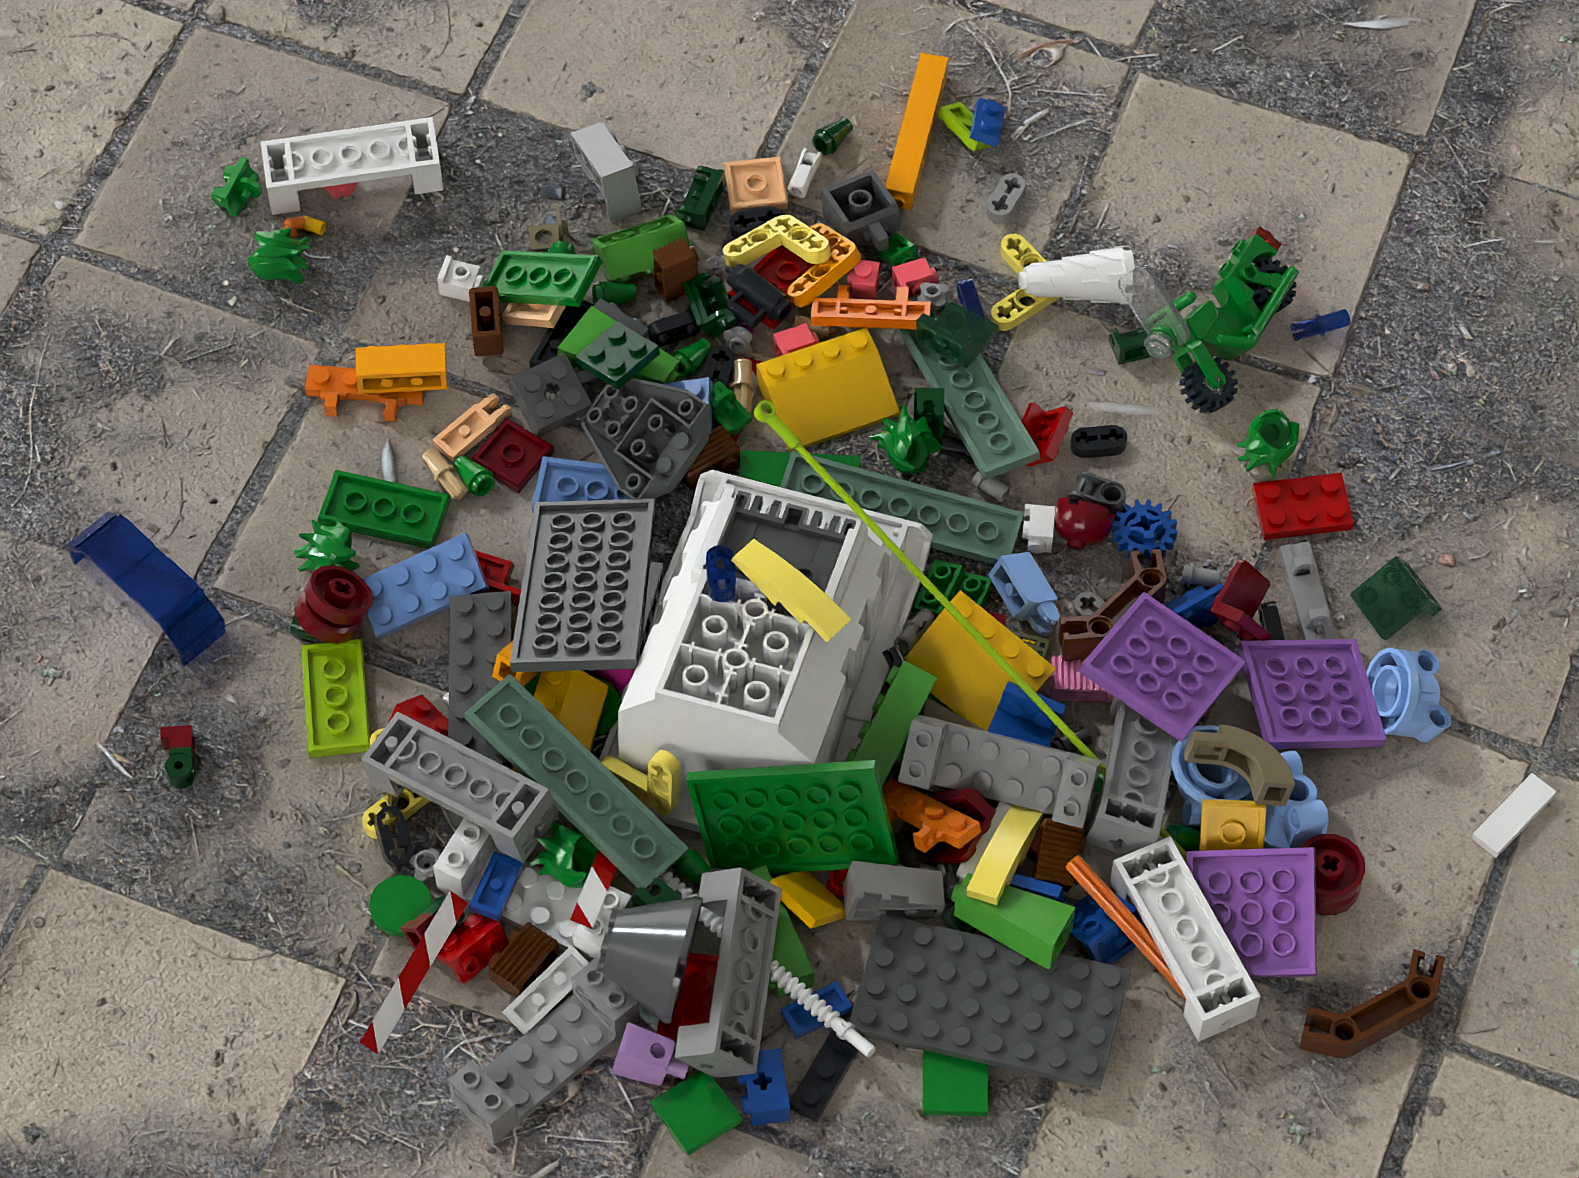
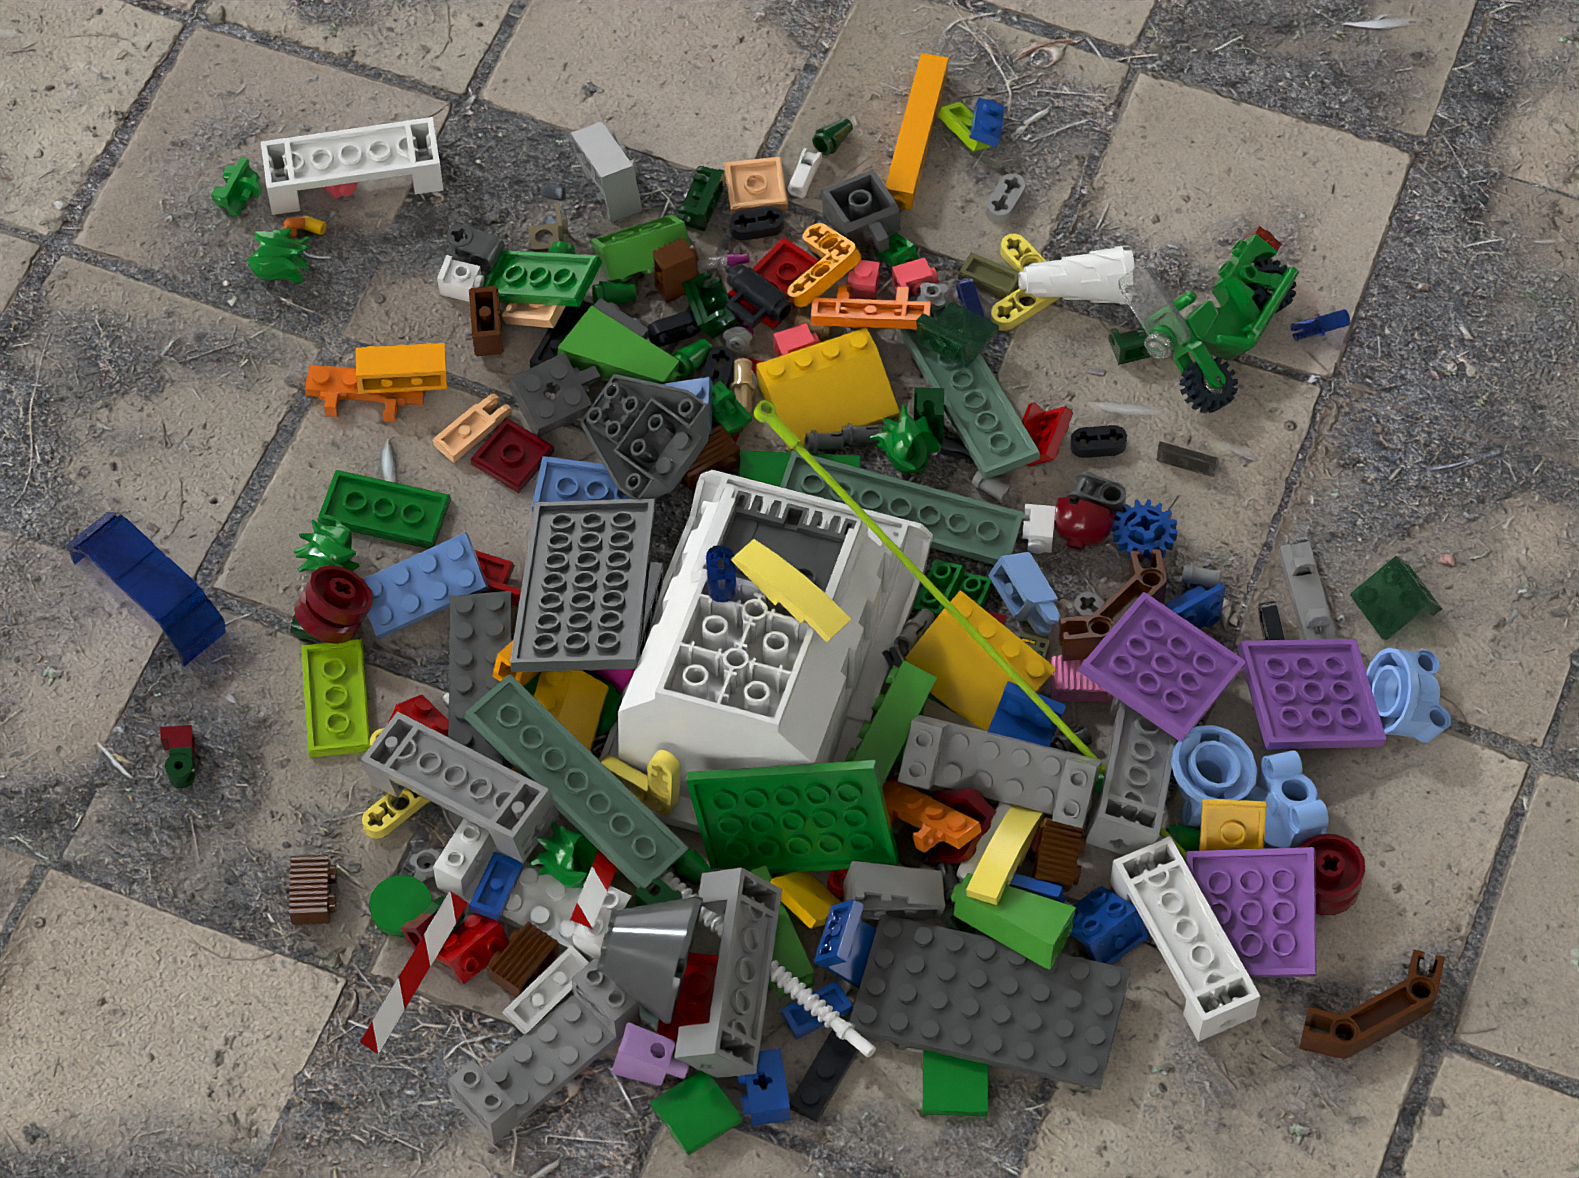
black beam [374,806,413,867] -> none
tan axle [421,448,468,500] -> none
green cone [453,455,495,496] -> none
dark green plate [575,321,660,390] -> none
light yellow beam [723,215,831,268] -> none
orange axle [1066,856,1186,1000] -> none
dark tan arch [1183,724,1295,806] -> none
dark red bracket [1210,559,1272,641] -> none
green hair [1237,409,1300,478] -> none
red plate [1252,472,1354,540] -> none
white tile [1471,773,1556,858] -> none
none -> reddish brown brick [289,855,337,925]
none -> dark grey piece [447,224,505,272]
none -> dark grey pin [804,430,844,454]
none -> blue bracket [814,899,876,989]
none -> dark grey pin [841,423,879,447]
none -> olive tile [958,252,1019,299]
none -> clear smoke slope [1156,441,1219,477]

